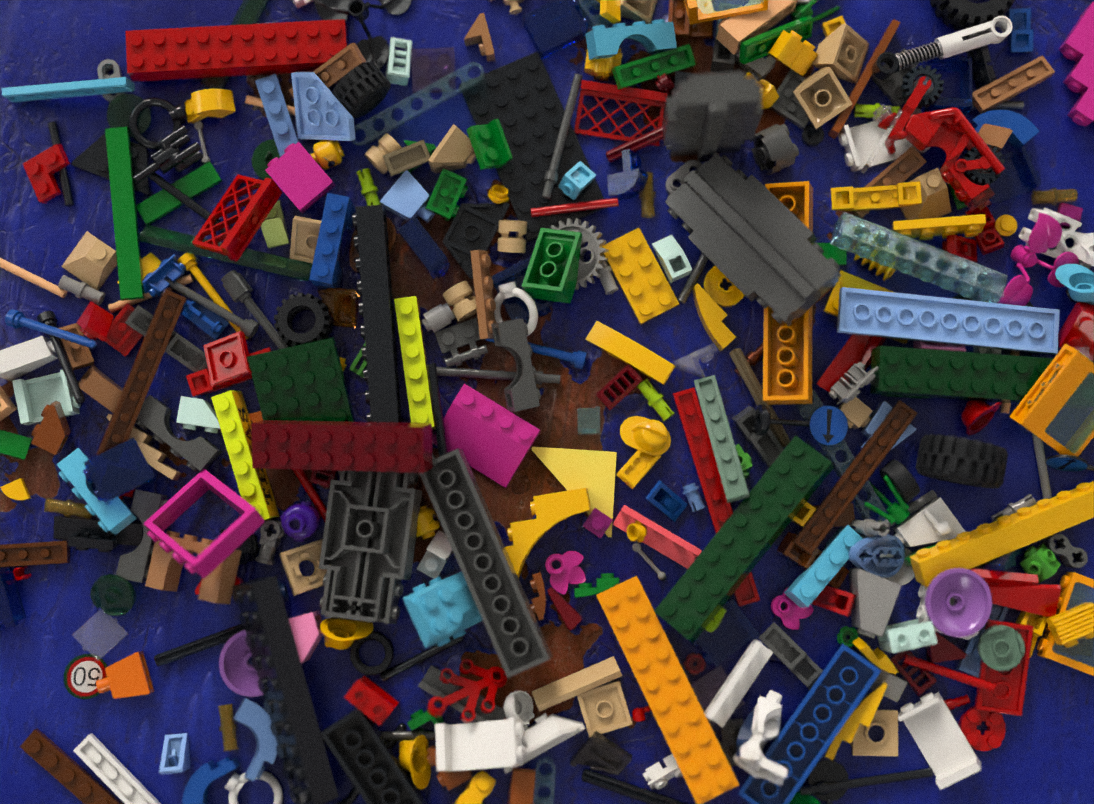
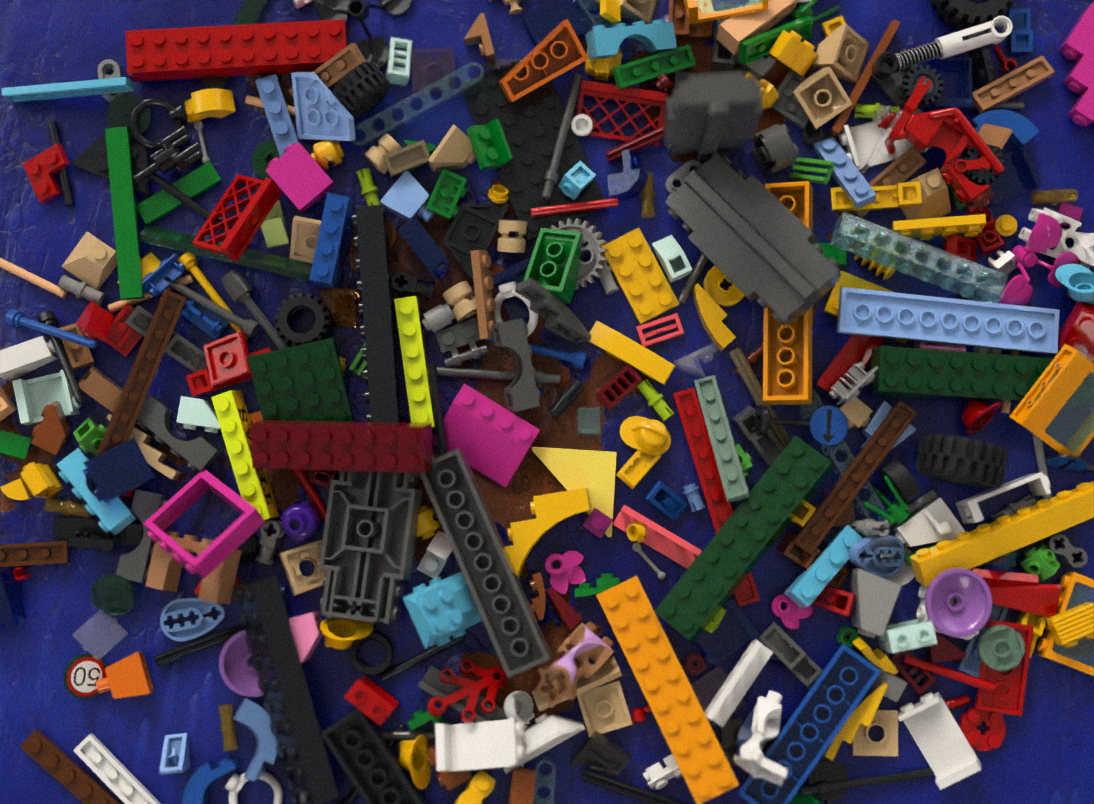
none -> yellow brick [20,462,63,499]
none -> bright green brick [73,418,107,457]
none -> medium blue piece [160,598,227,642]
none -> black connector [391,272,436,300]
none -> clear smoke piece [482,58,522,69]
none -> orange wedge [498,19,589,102]
none -> dark grey slope [515,278,591,345]
none -> medium nougat hips [535,622,614,708]
none -> black axle [547,379,585,419]
none -> white tile [571,114,593,137]
none -> coral tile [636,313,684,347]
none -> bright green tile [789,157,835,184]
none -> medium blue plate [814,136,877,209]
none -> white panel [955,472,1051,524]
none -> white tile [988,250,1016,281]
none -> red hand [993,44,1017,73]

